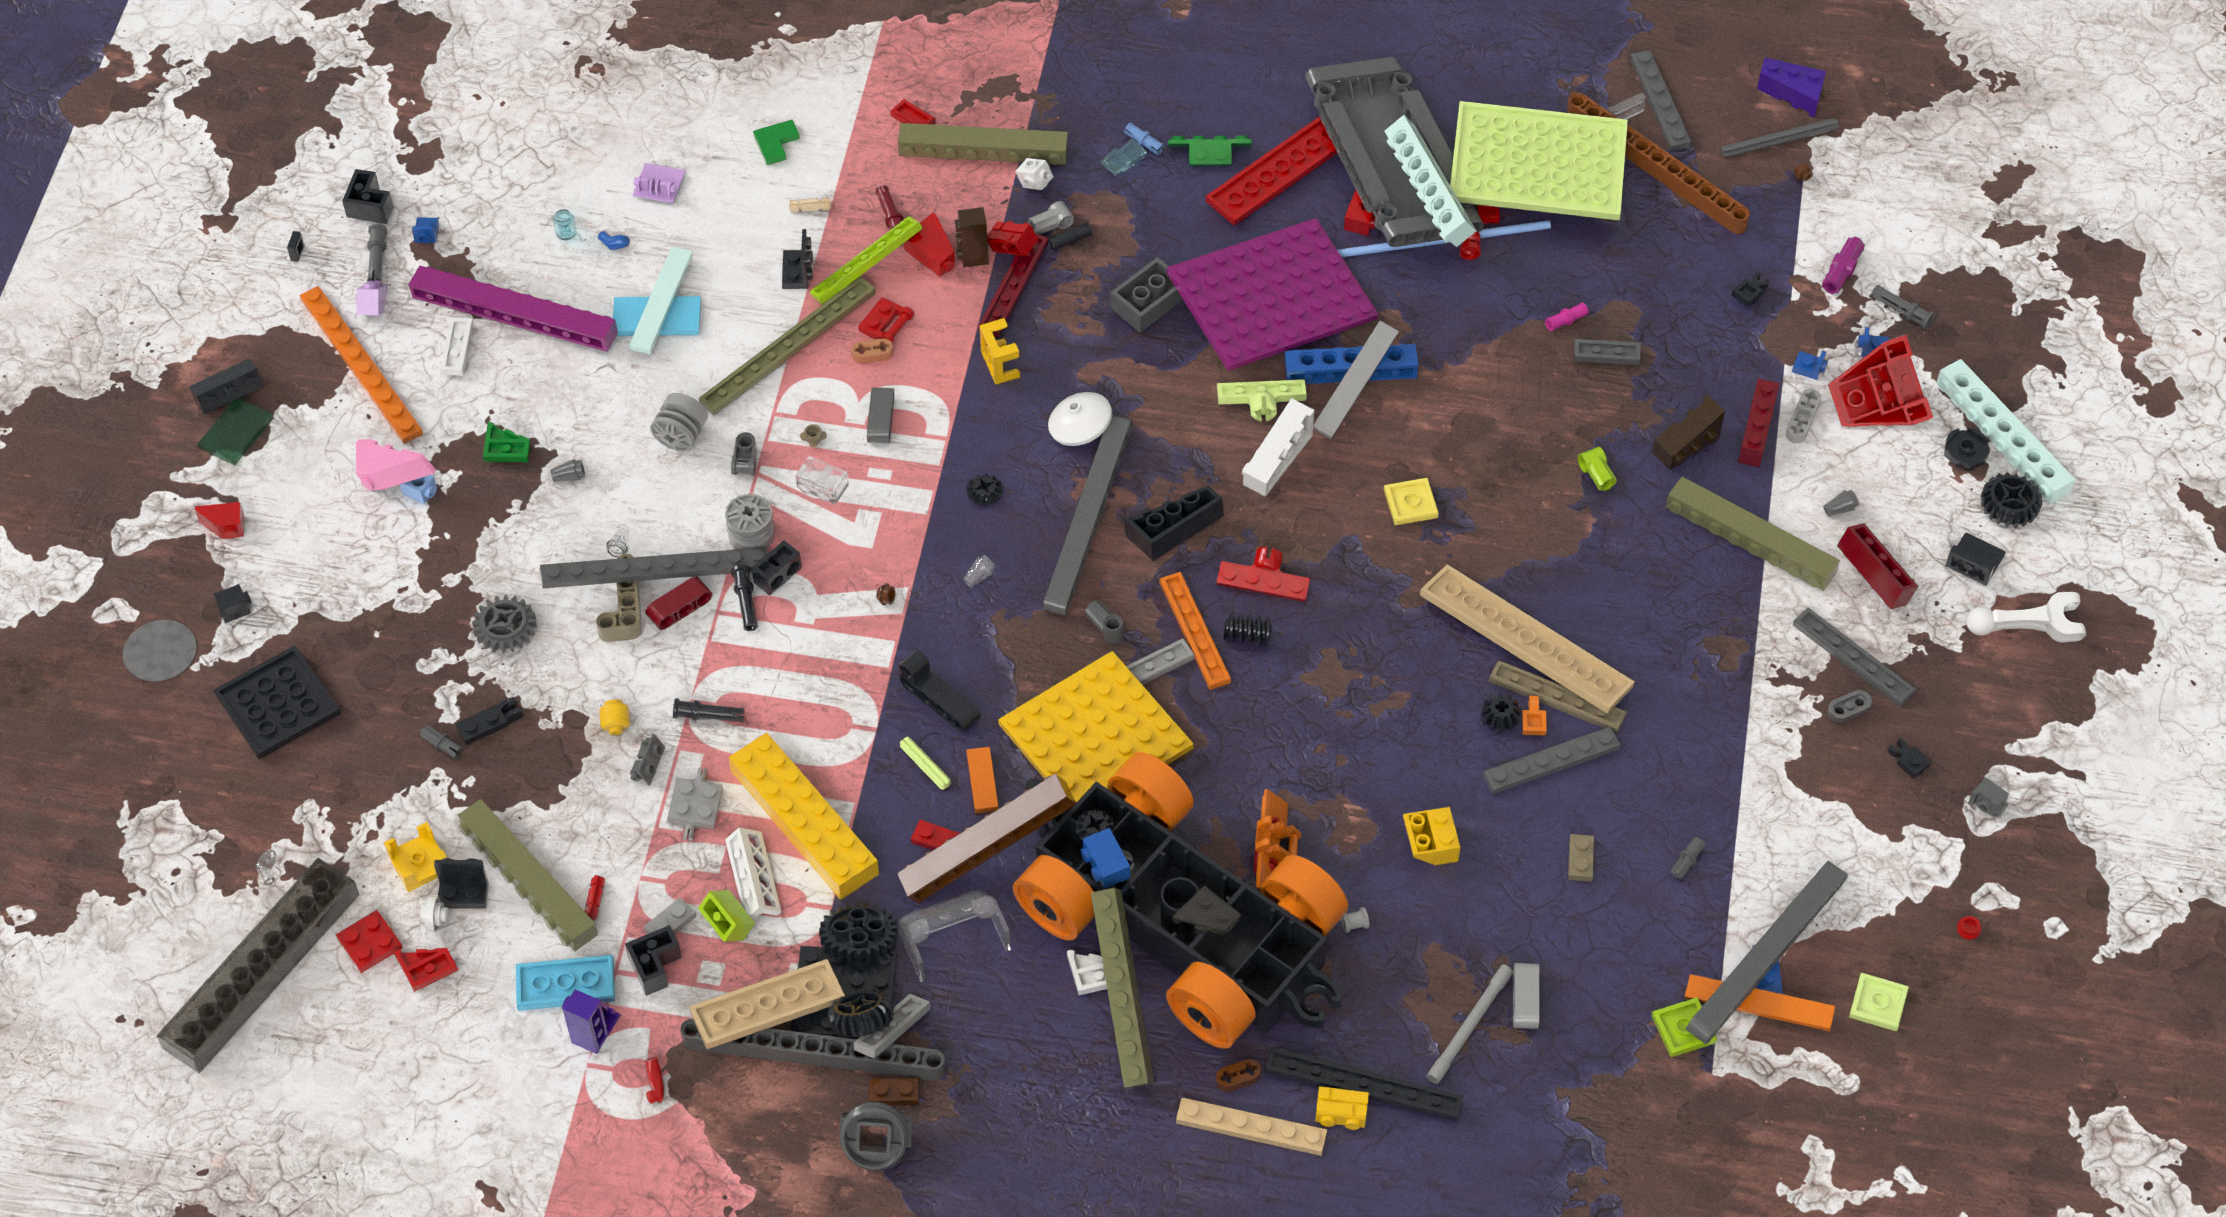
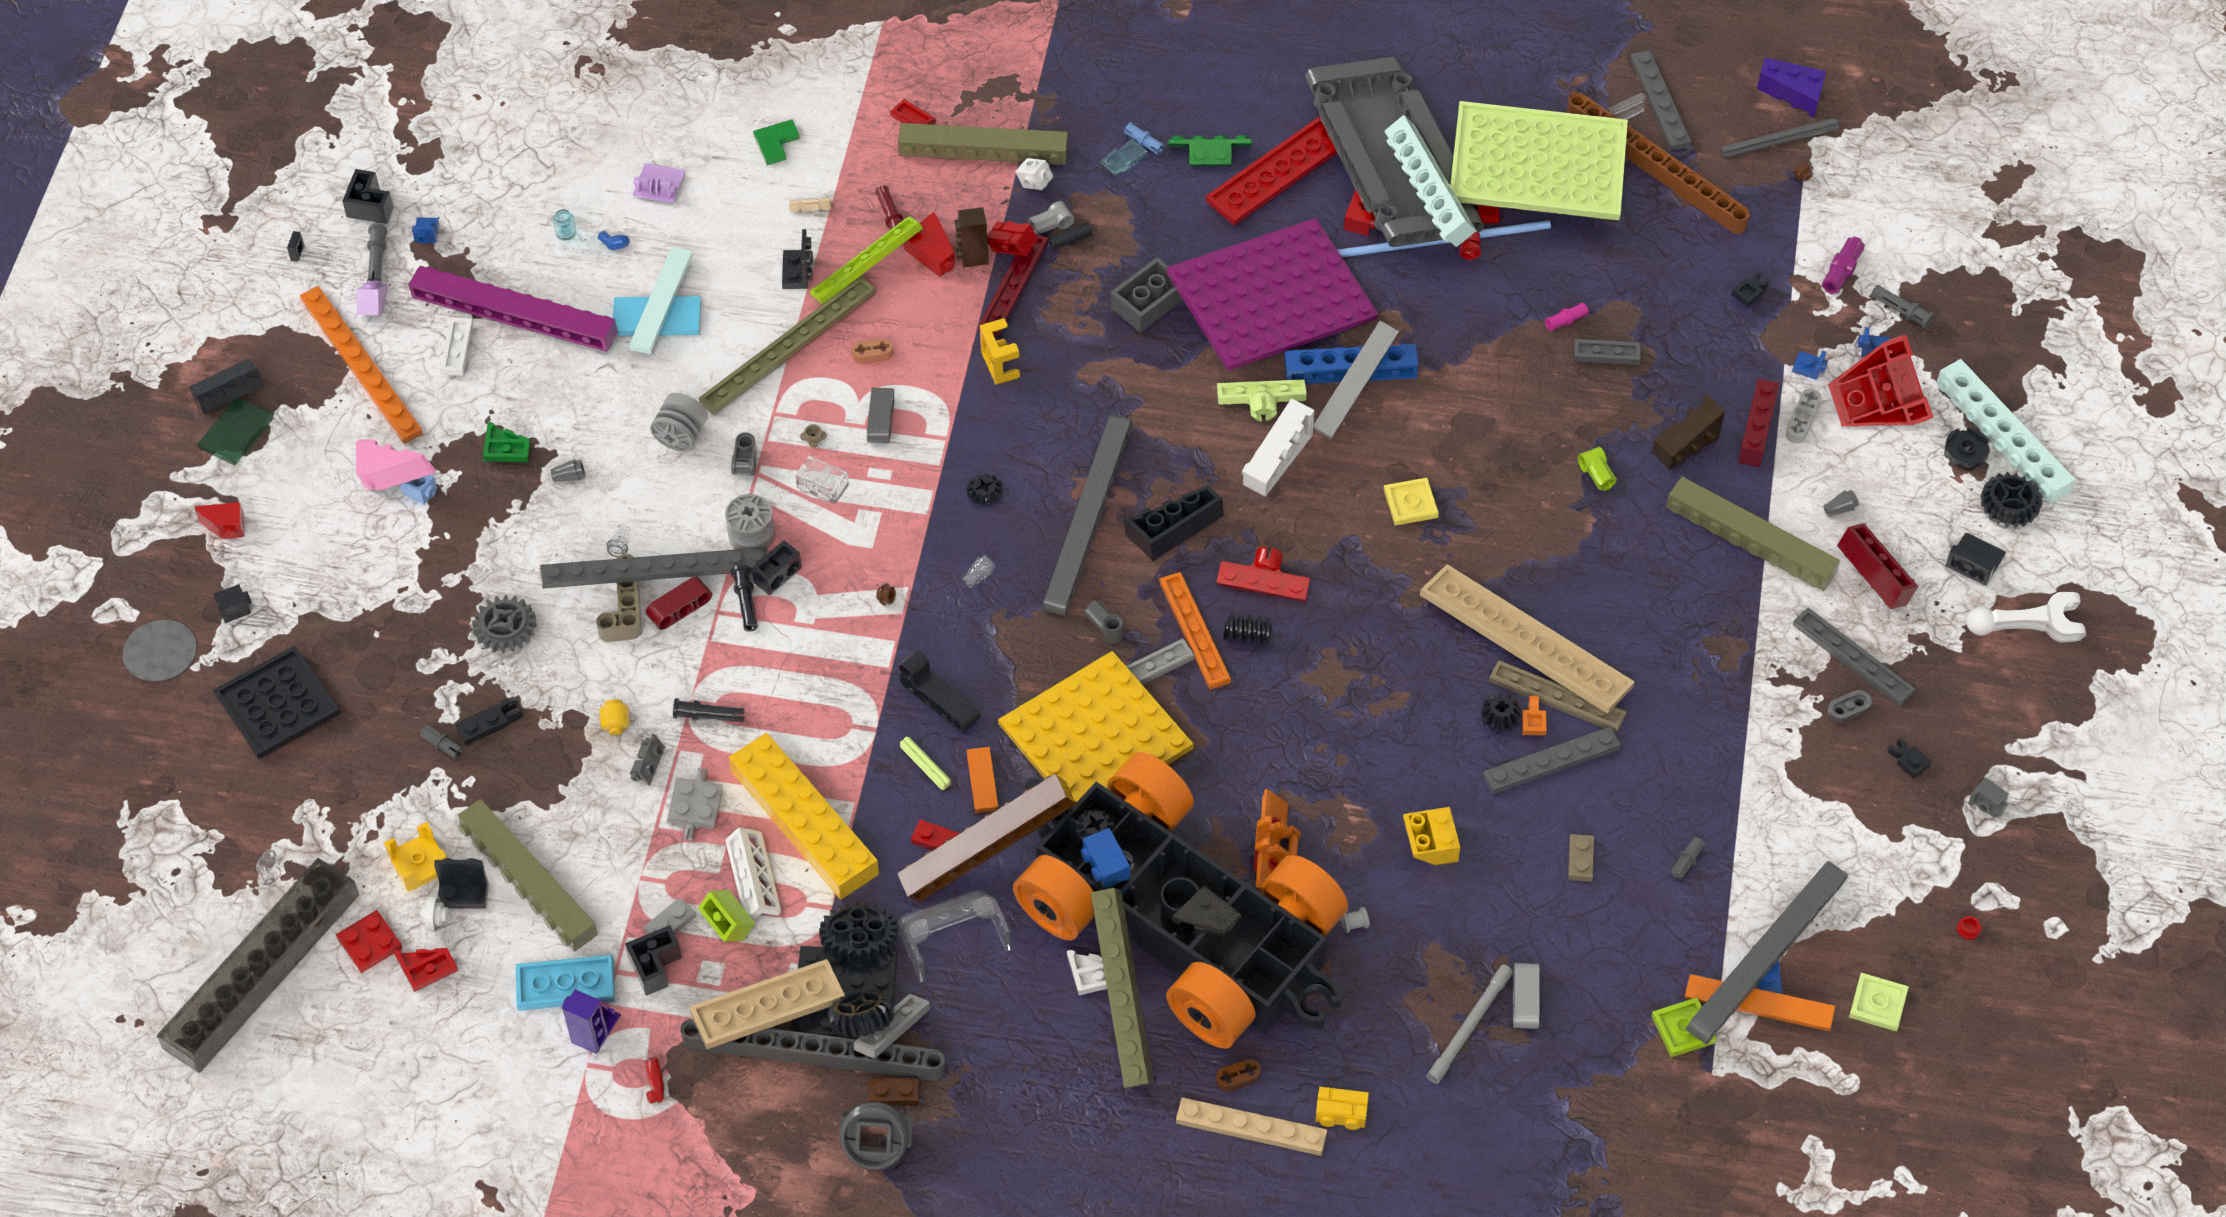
red axle [584,875,605,921] -> none
red plate [858,297,915,343] -> none
white dish [1048,392,1112,446] -> none
black plate [1265,1047,1463,1121] -> none

